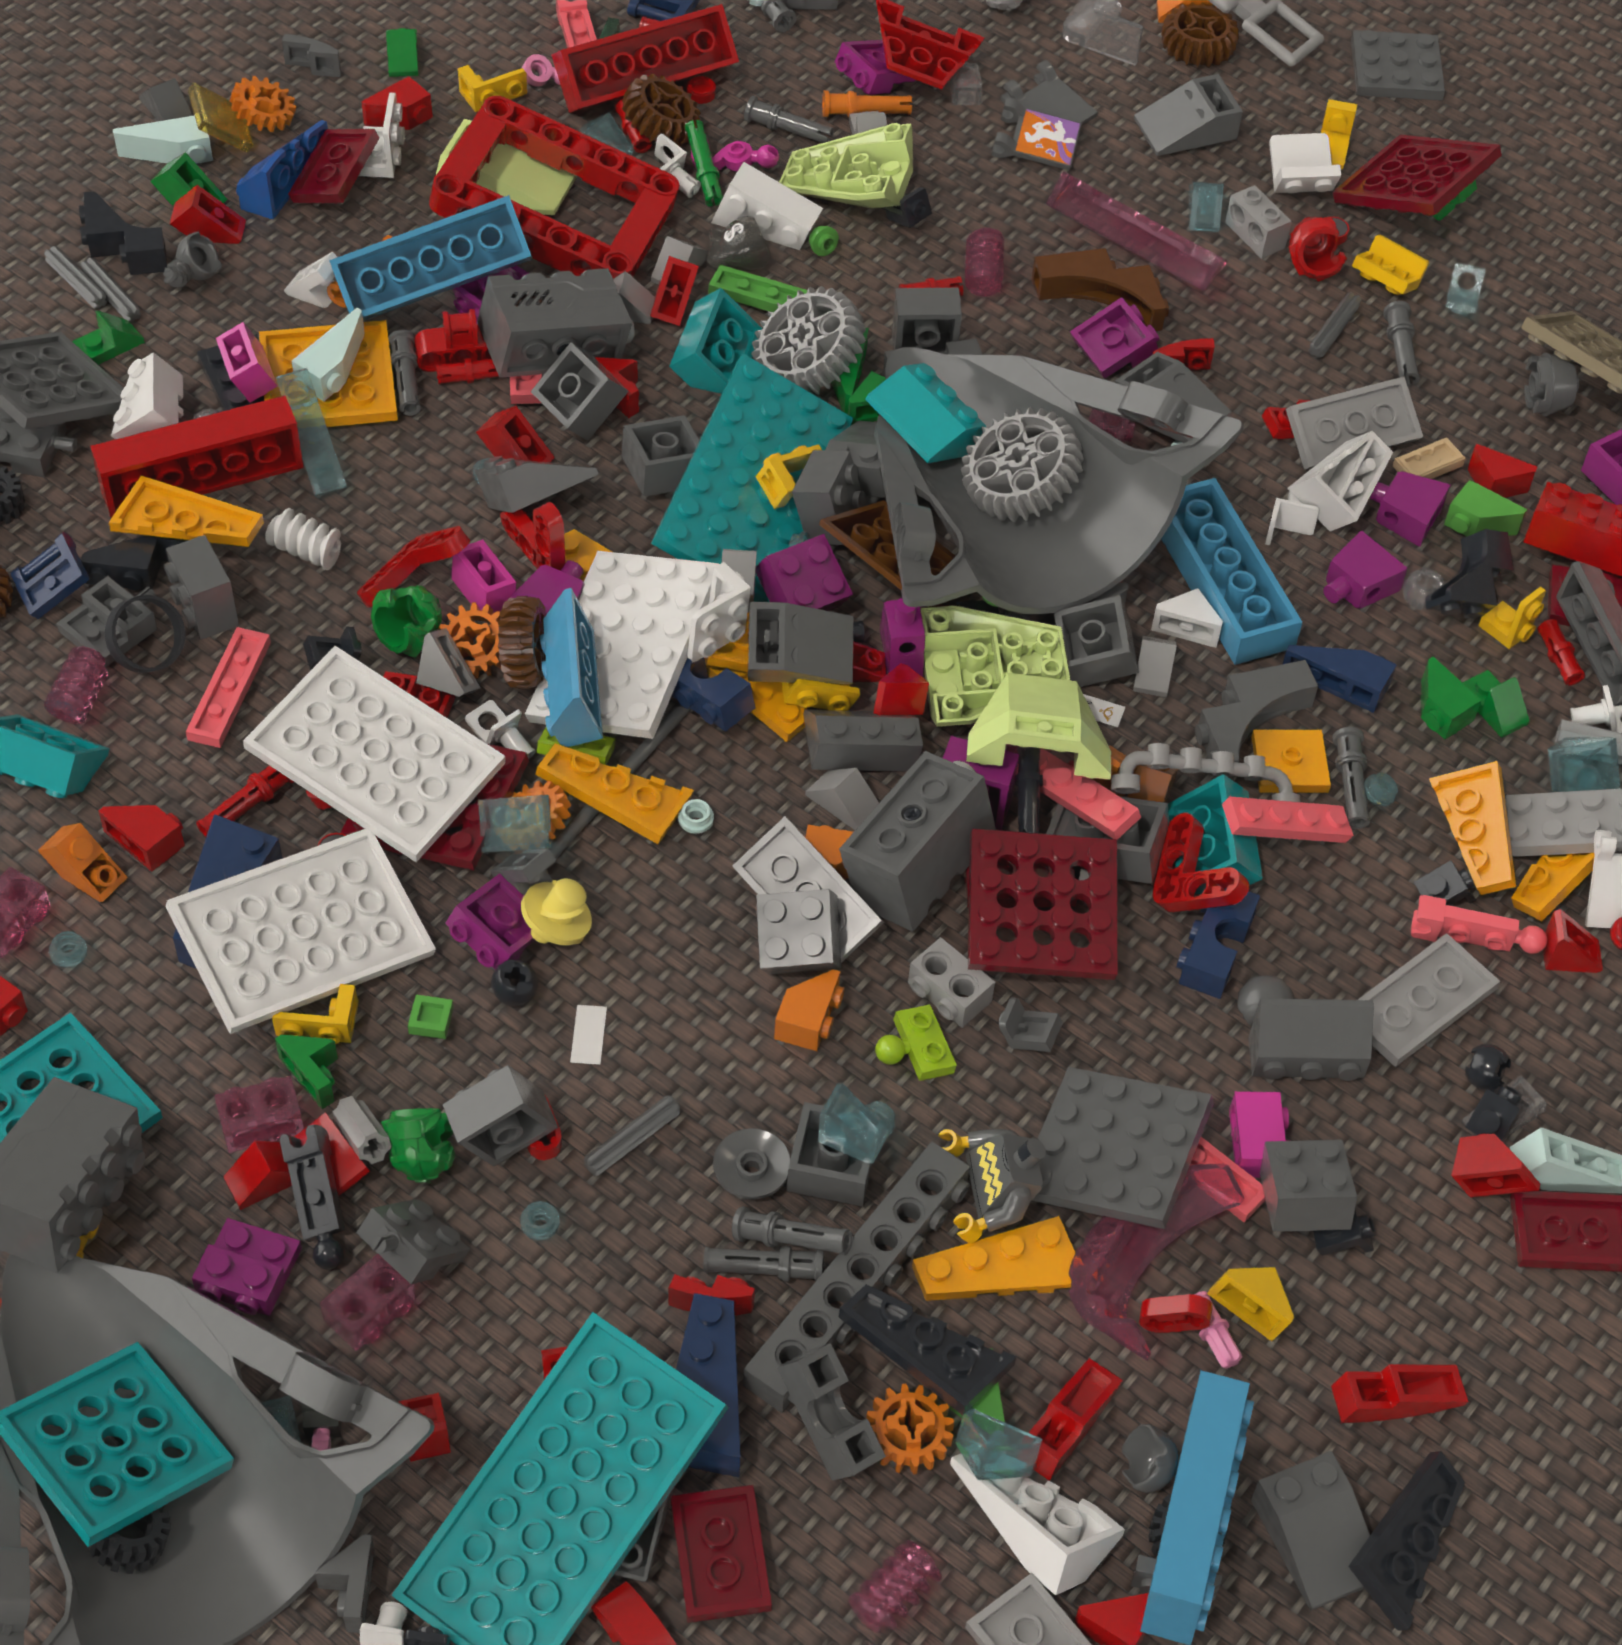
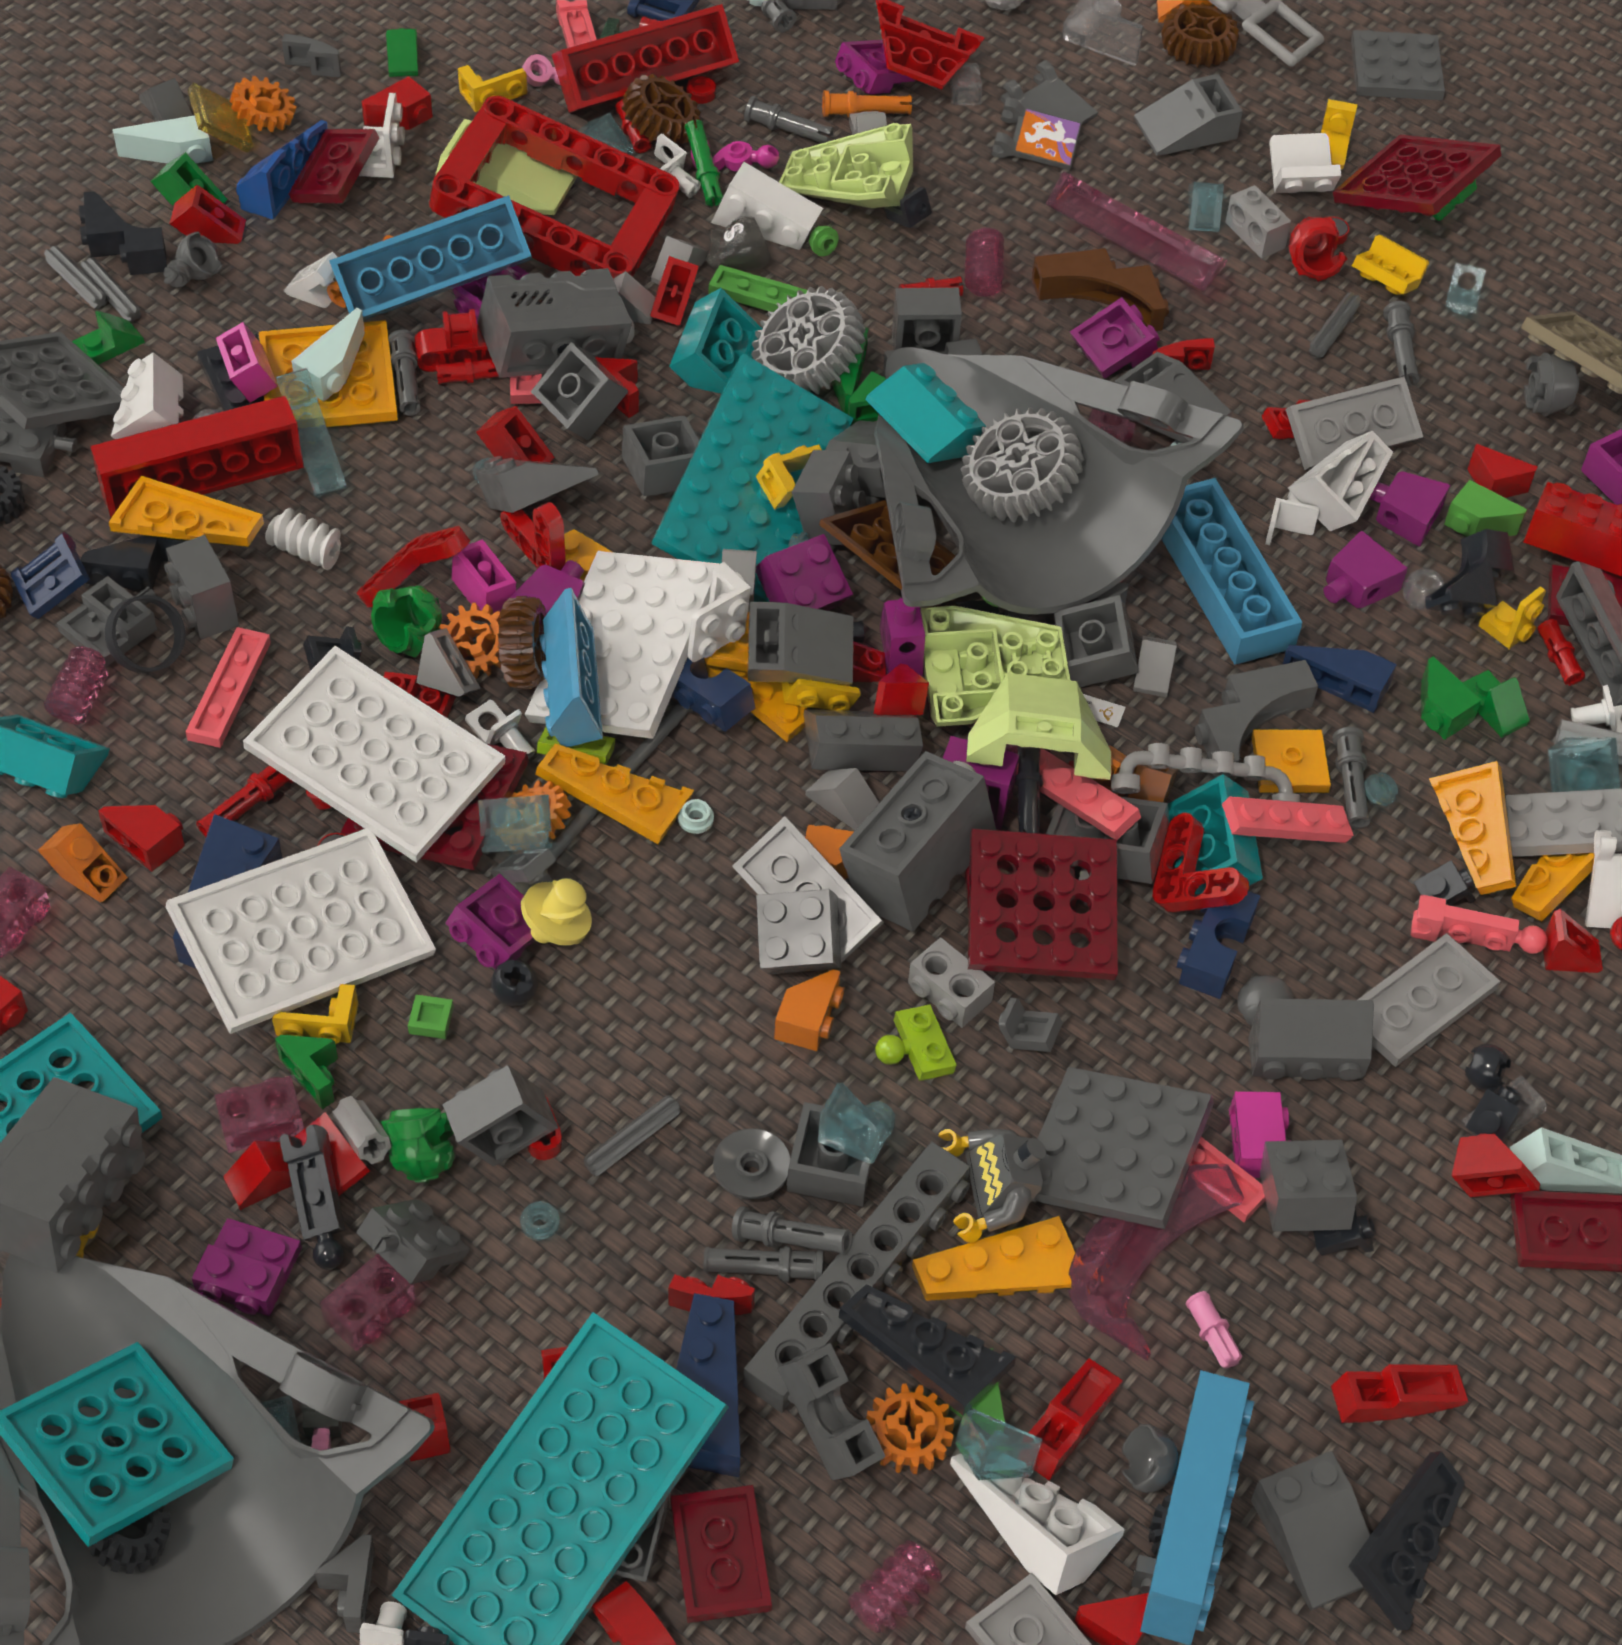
clear light blue plate [49,931,88,967] -> none
white sticker [570,1005,607,1065] -> none
red beam [1139,1294,1213,1333] -> none
white slope [1151,588,1223,648] -> none
yellow slope [1207,1267,1294,1342] -> none
tan plate [1393,437,1466,479] -> none

